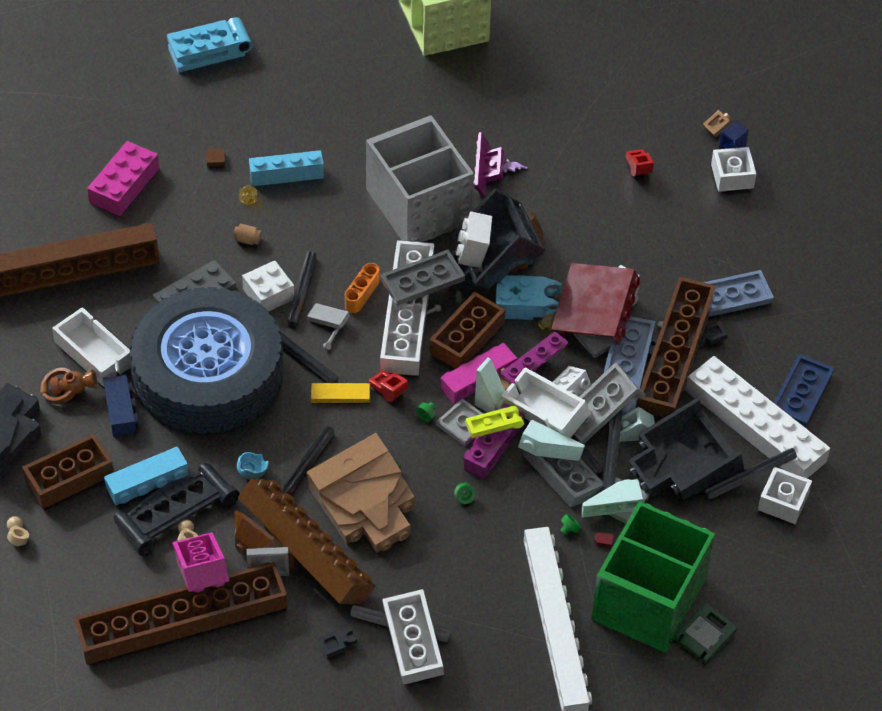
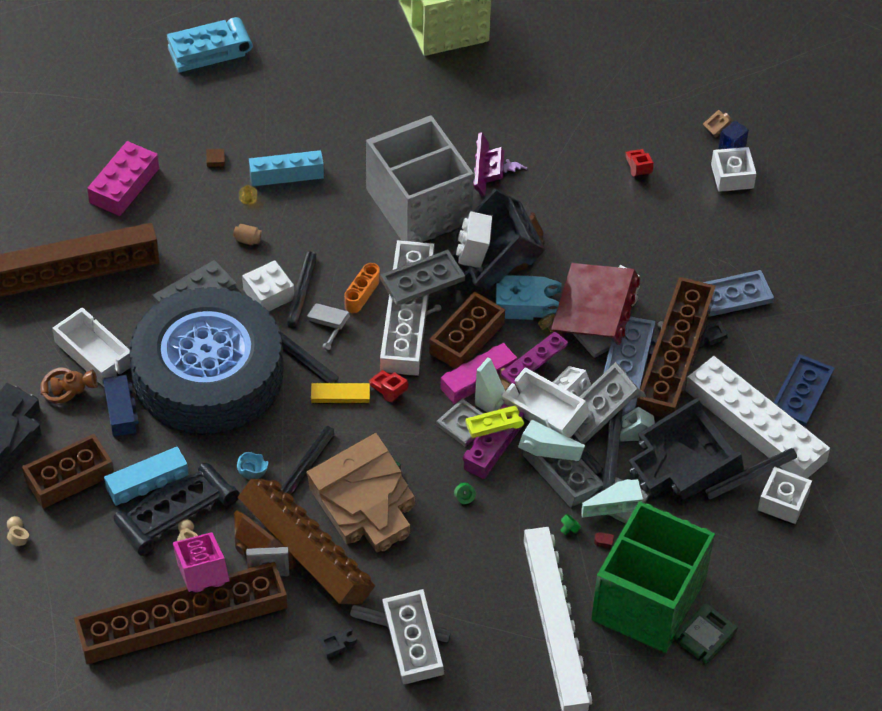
green tile [415,402,436,422] -> none

